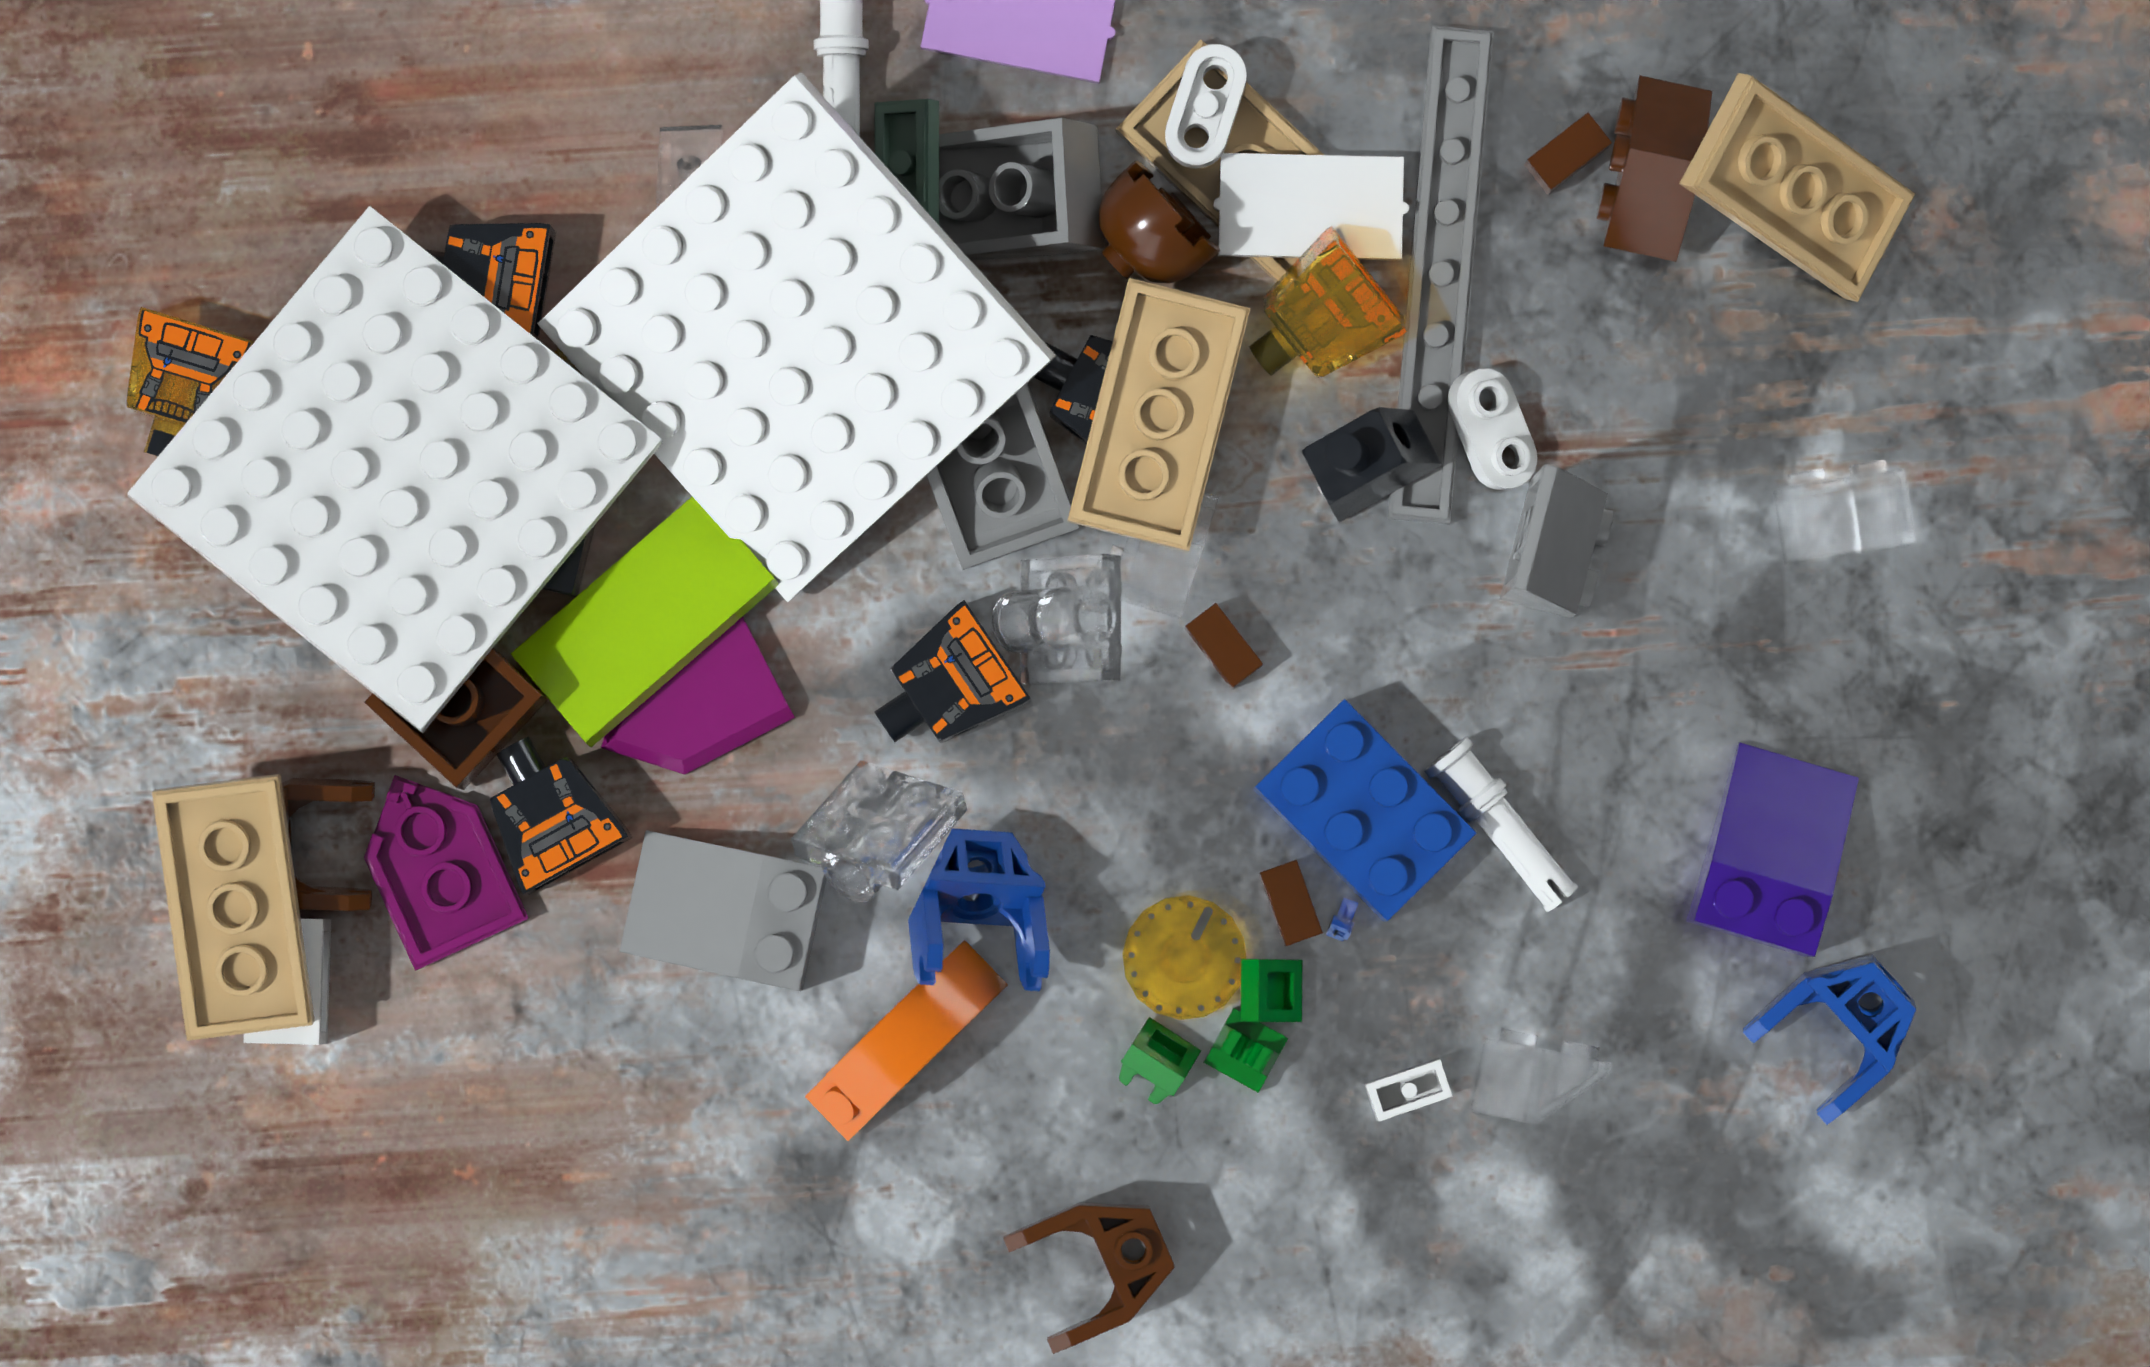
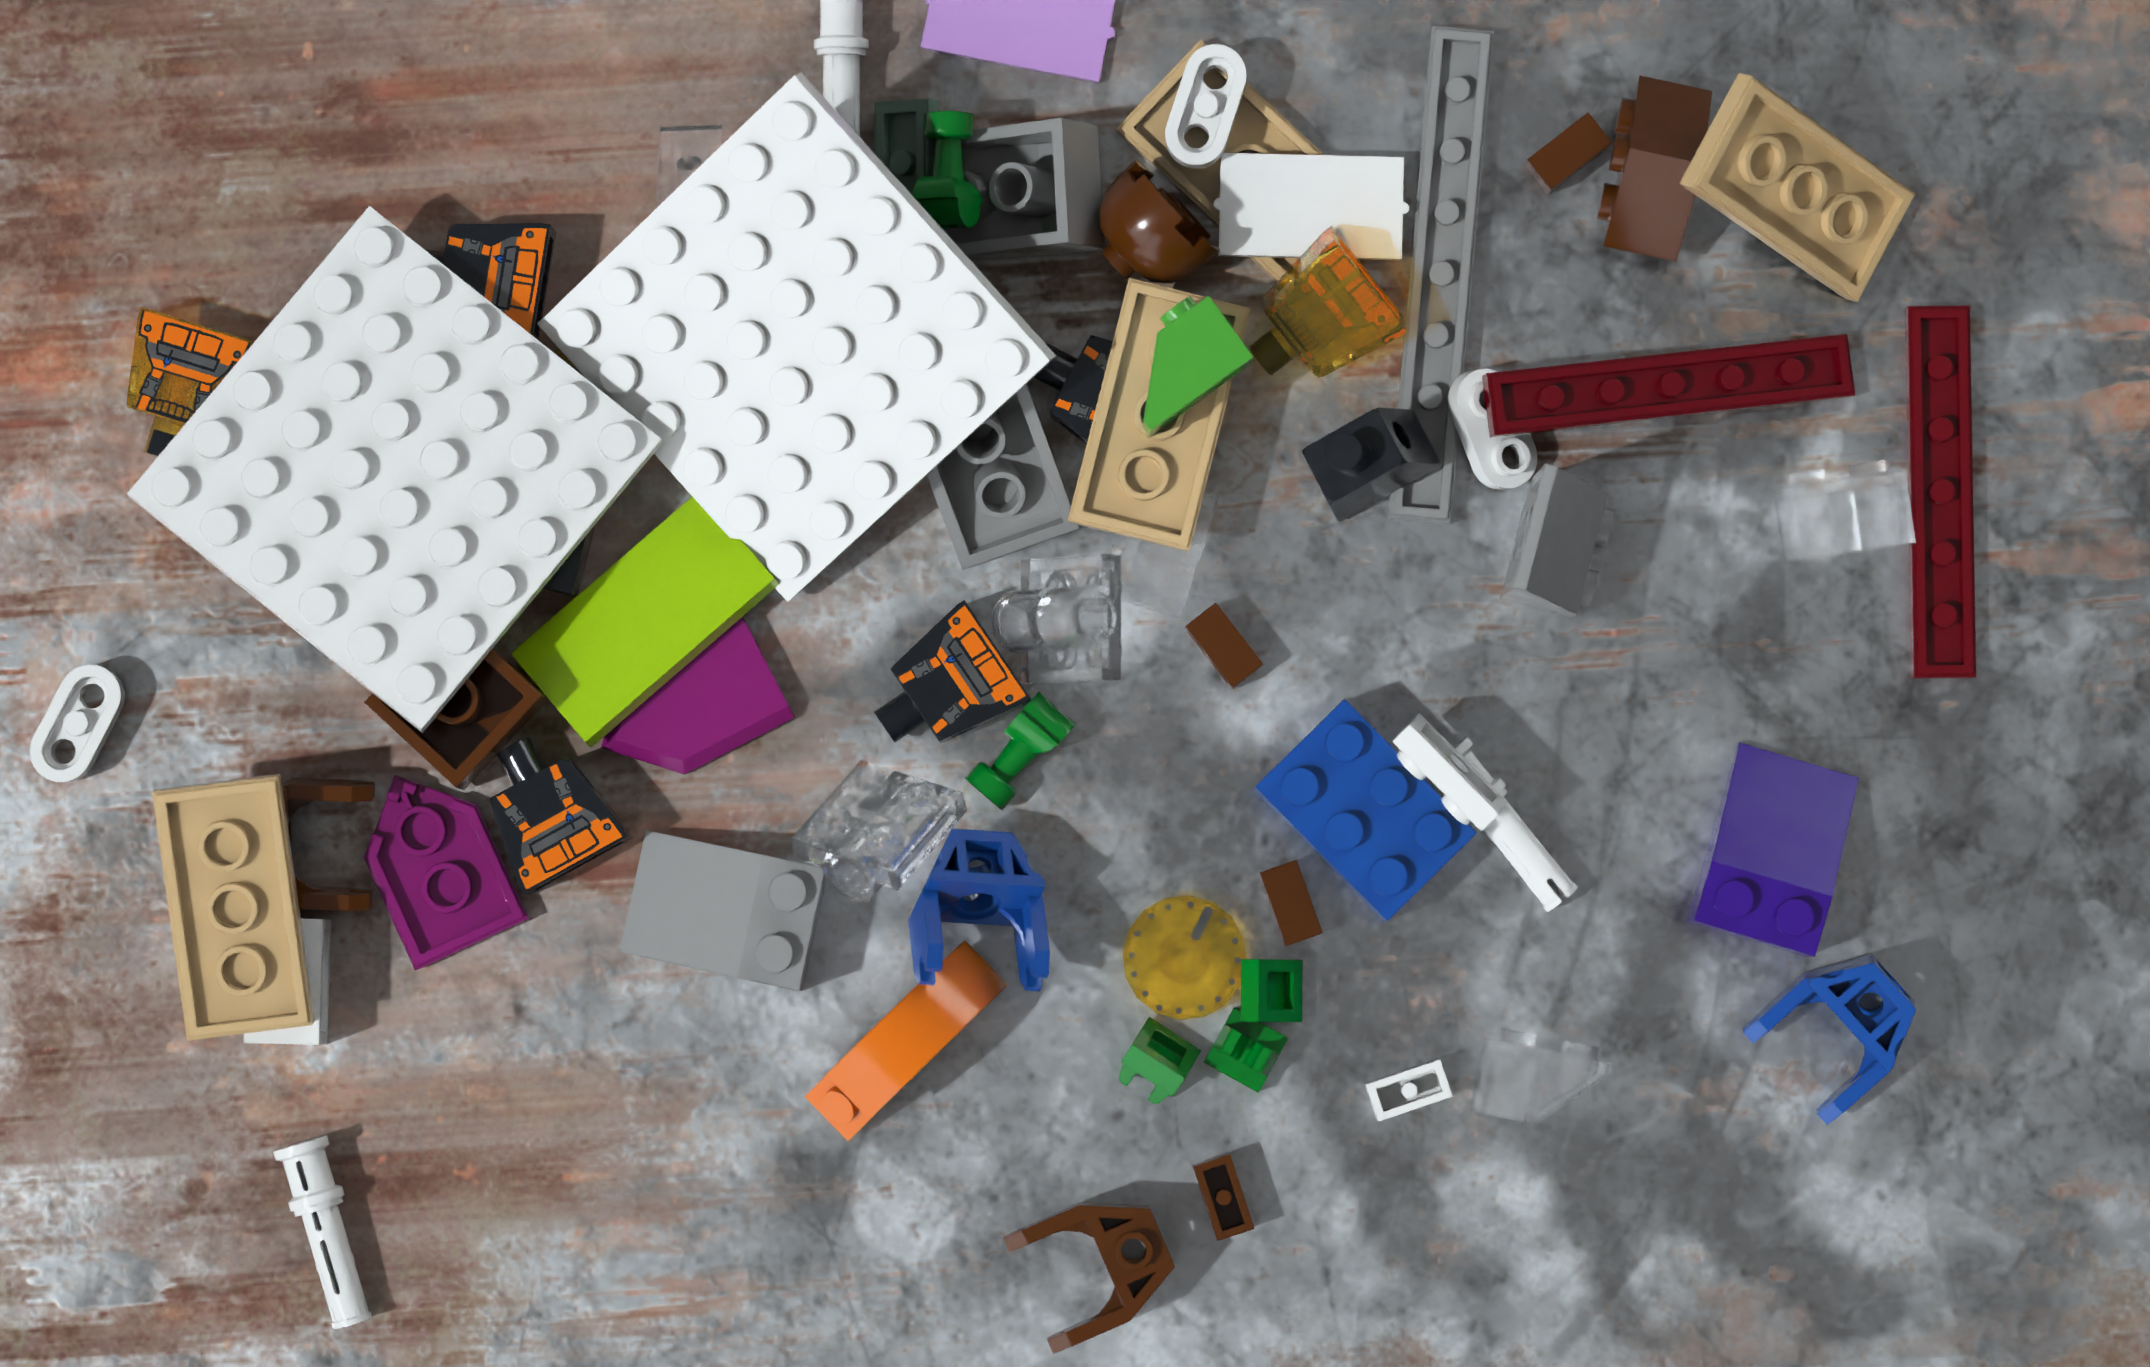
blue piece [1326,898,1358,941] -> none
none -> white plate [30,664,125,783]
none -> white pin [273,1135,372,1329]
none -> green leg [913,111,983,229]
none -> green leg [965,692,1077,810]
none -> bright green slope [1143,296,1253,437]
none -> reddish brown piece [1192,1153,1255,1241]
none -> white plate [1392,713,1507,832]
none -> dark red tile [1482,334,1855,438]
none -> dark red tile [1905,306,1976,679]

